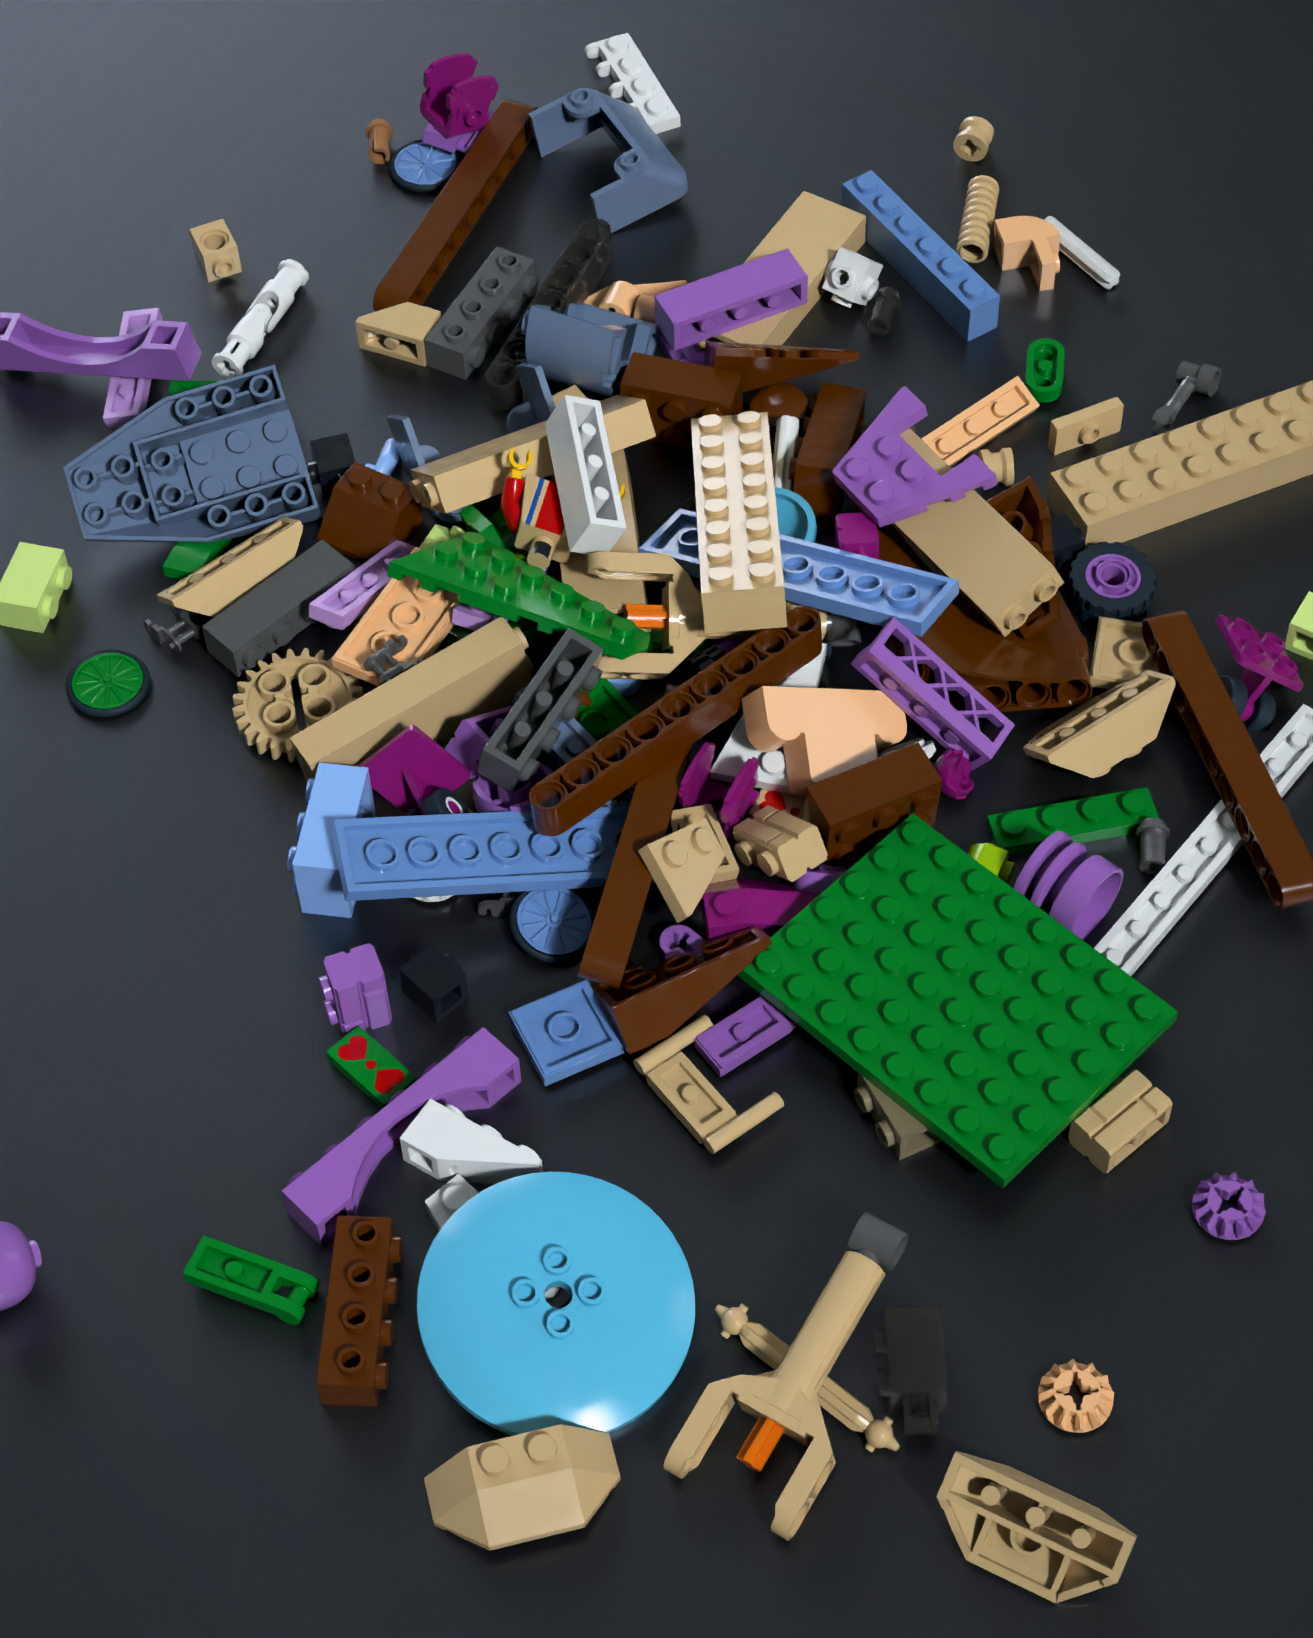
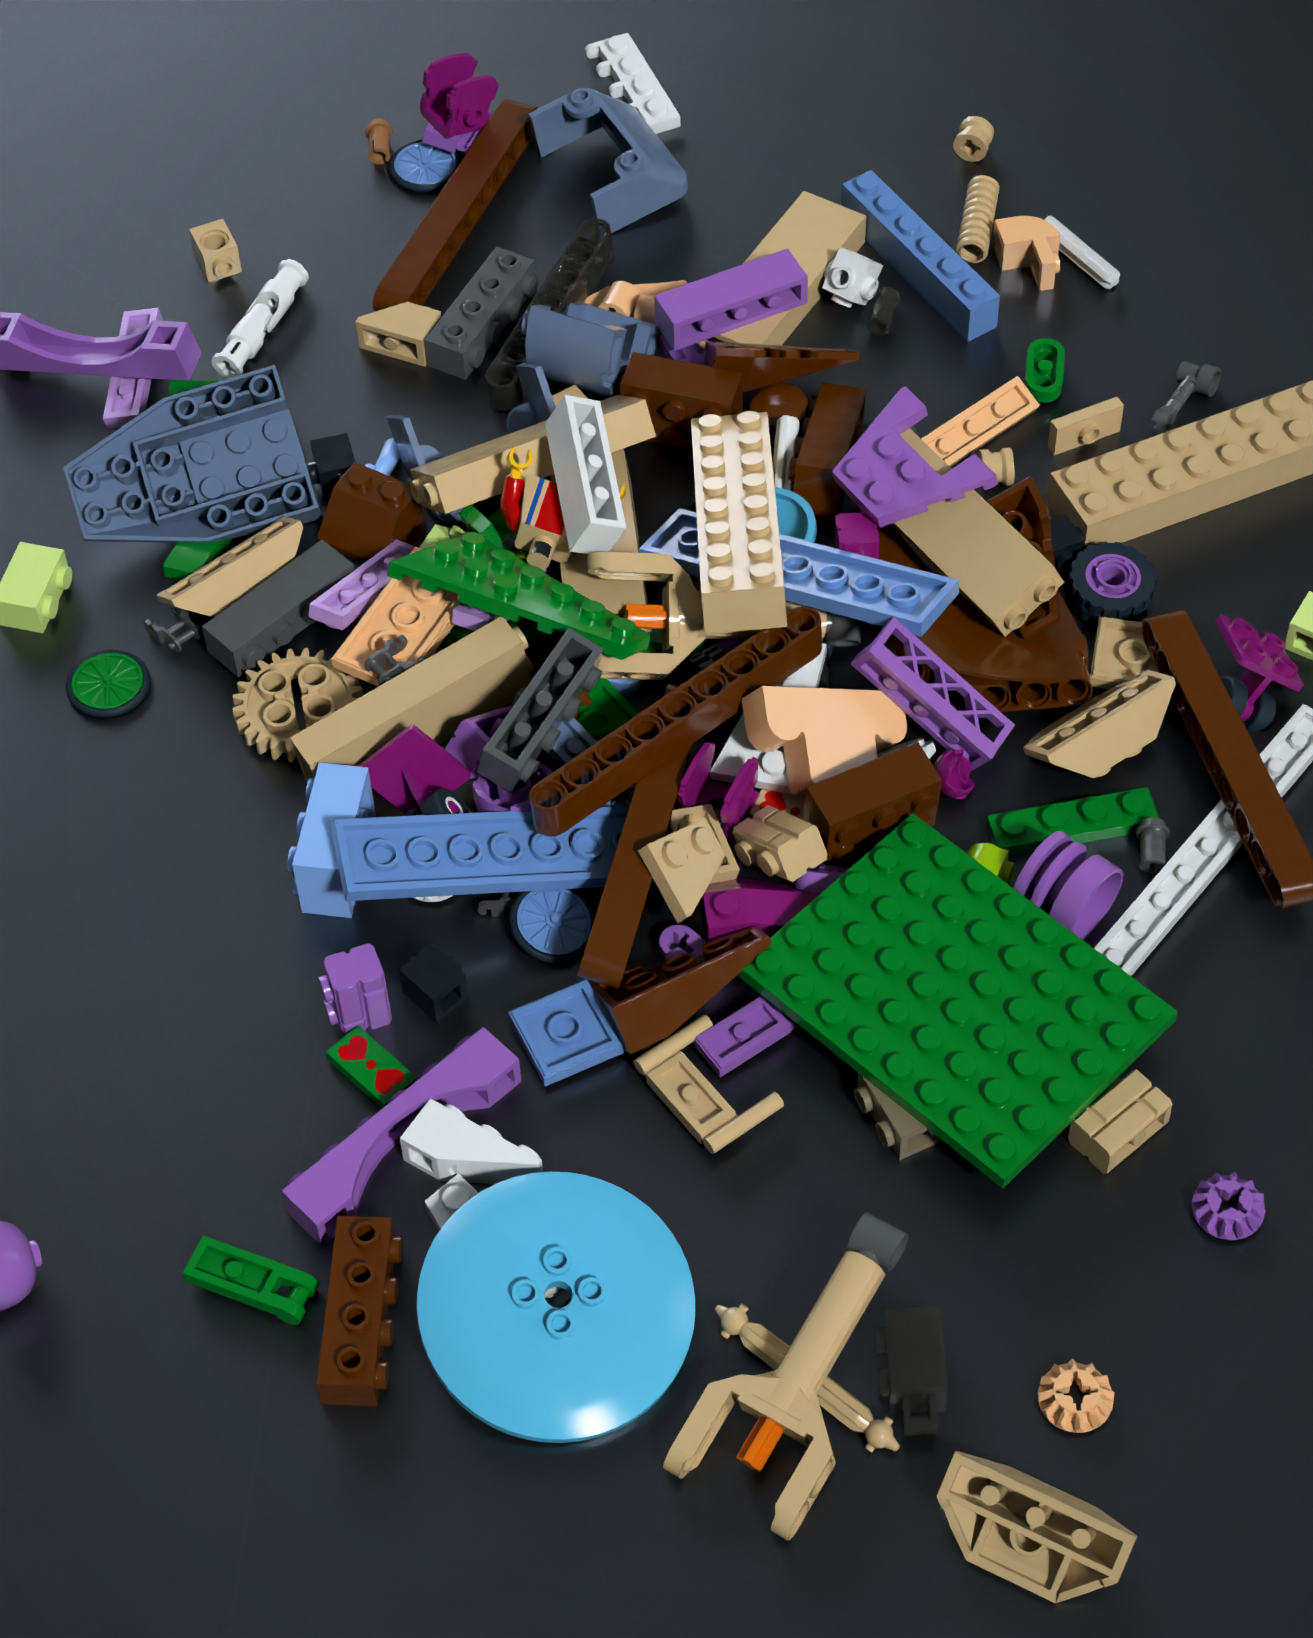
tan wedge [424,1424,621,1551] -> none

